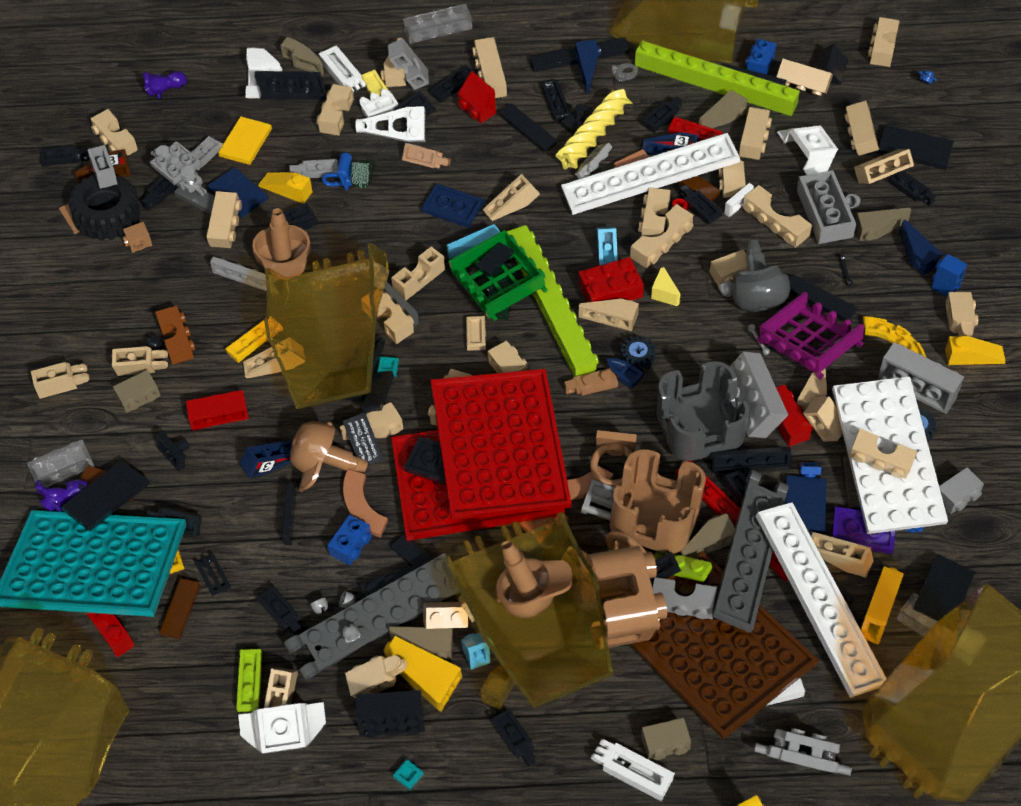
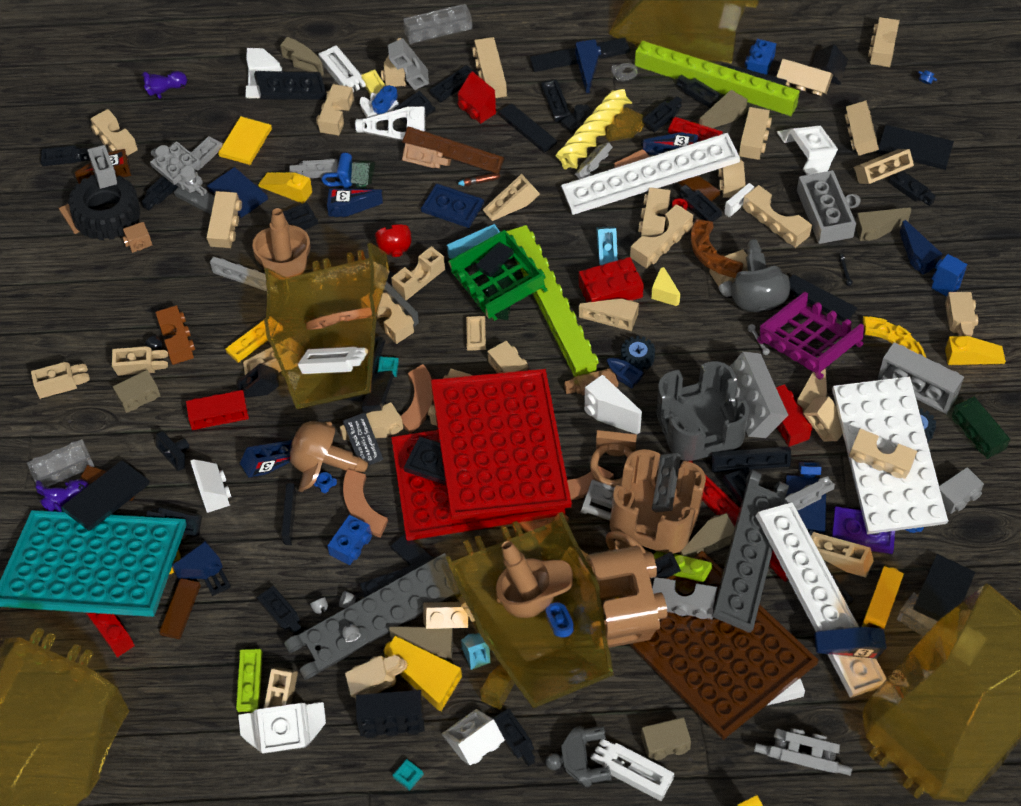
none -> dark blue slope [172,542,223,579]
none -> white slope [191,460,231,513]
none -> black slope [237,364,279,398]
none -> white hinge [298,347,368,374]
none -> nougat tile [306,307,375,330]
none -> blue plate [314,472,337,493]
none -> dark blue slope [327,189,383,217]
none -> blue plate [372,85,398,114]
none -> red cylinder [375,224,411,257]
none -> nougat tile [400,364,433,434]
none -> reddish brown tile [402,126,504,174]
none -> white slope [442,709,505,765]
none -> copper piece [458,173,501,186]
none -> dark grey connector [545,725,612,788]
none -> blue plate [546,603,574,637]
none -> white slope [584,375,642,434]
none -> clear yellow slope [607,107,644,141]
none -> dark grey tile [652,453,681,512]
none -> black hinge [676,74,721,108]
none -> dark orange tile [691,219,743,278]
none -> light grey hinge [784,476,835,511]
none -> dark blue slope [814,627,886,659]
none -> clear green brick [952,396,1010,459]

